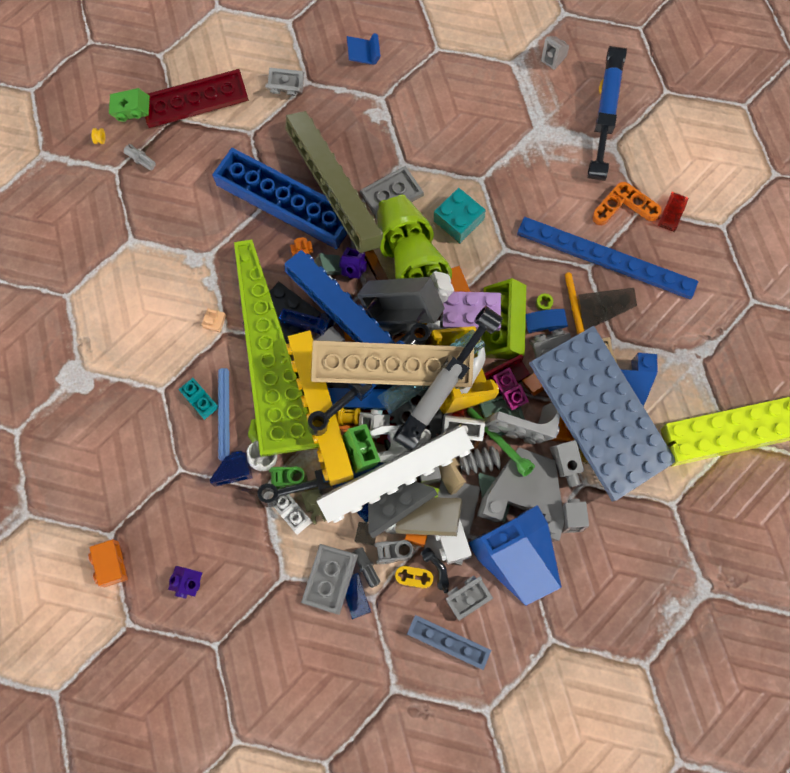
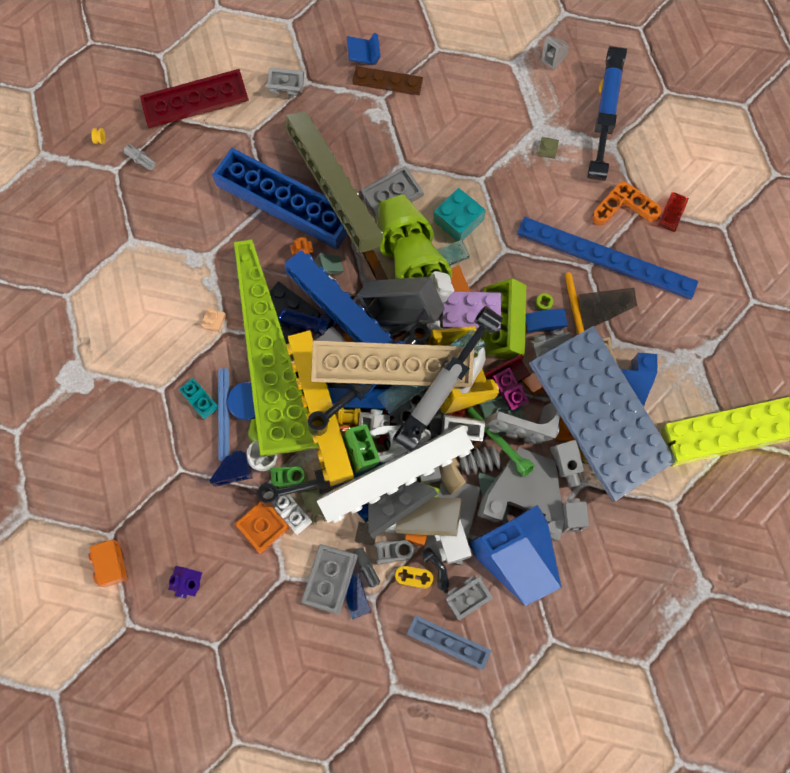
bright green brick [109,88,150,122] -> none
dark purple brick [339,247,367,279] -> none
none -> blue tile [227,382,255,420]
none -> orange tile [235,498,291,554]
none -> reddish brown plate [352,66,423,96]
none -> clear light blue plate [437,240,470,266]
none -> olive plate [538,137,559,159]

